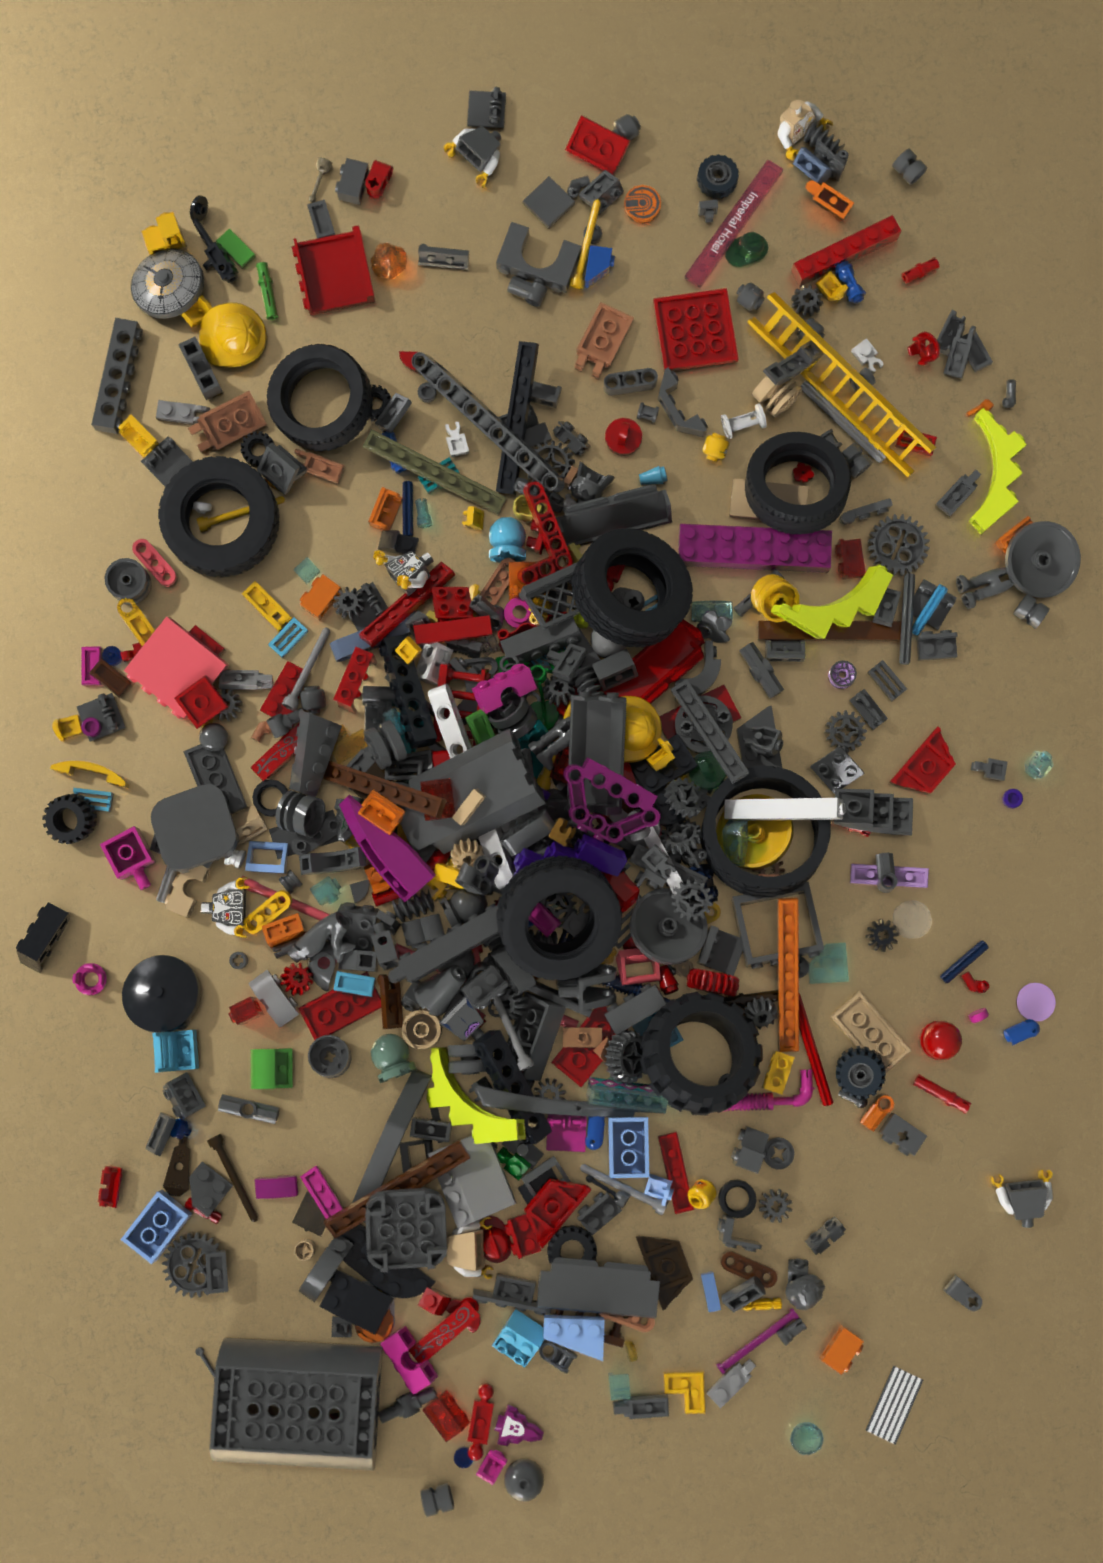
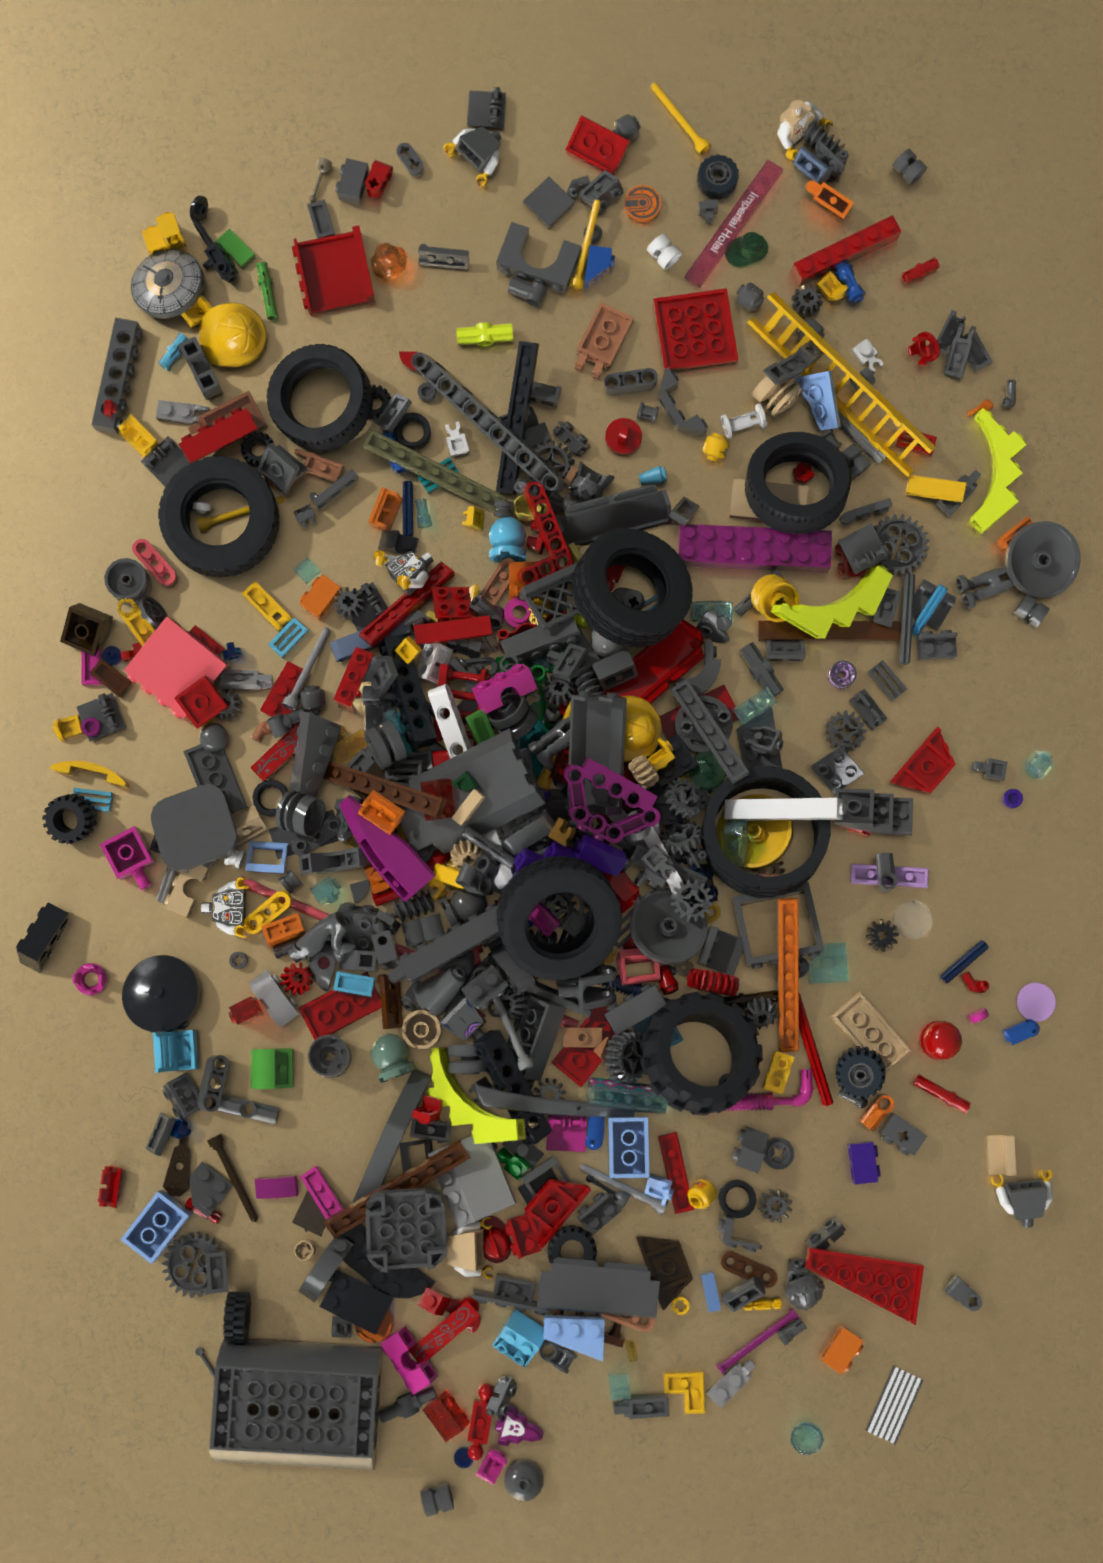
none -> dark brown slope [60,603,113,656]
none -> red plate [104,399,116,418]
none -> dark grey wheel [138,596,168,629]
none -> medium azure pin [158,333,188,370]
none -> red brick [179,407,258,464]
none -> dark grey beam [197,1055,229,1112]
none -> clear blue tile [222,642,243,661]
none -> black tyre [223,1291,251,1344]
none -> dark grey tile [293,504,316,528]
none -> dark grey hinge [310,469,359,511]
none -> dark grey bracket [362,655,398,697]
none -> black tyre [395,412,431,451]
none -> dark grey beam [396,143,424,177]
none -> red bracket [412,1095,443,1124]
none -> dark green tile [451,771,479,791]
none -> neon yellow piece [456,323,513,346]
none -> dark grey pin [461,825,515,869]
none -> dark grey hinge [486,1376,517,1421]
none -> dark grey wheel [494,501,513,517]
none -> dark grey hinge [544,706,561,723]
none -> tan gear [628,755,659,789]
none -> white wheel [647,234,682,270]
none -> yellow piece [651,83,711,155]
none -> dark grey tile [669,497,700,526]
none -> yellow bush [671,1296,690,1315]
none -> clear light blue slope [733,687,778,725]
none -> light blue wing [795,370,841,431]
none -> red wing [805,1247,924,1325]
none -> dark grey hinge [838,523,889,575]
none -> dark purple brick [847,1141,881,1184]
none -> yellow tile [906,475,967,503]
none -> tan panel [987,1135,1016,1176]

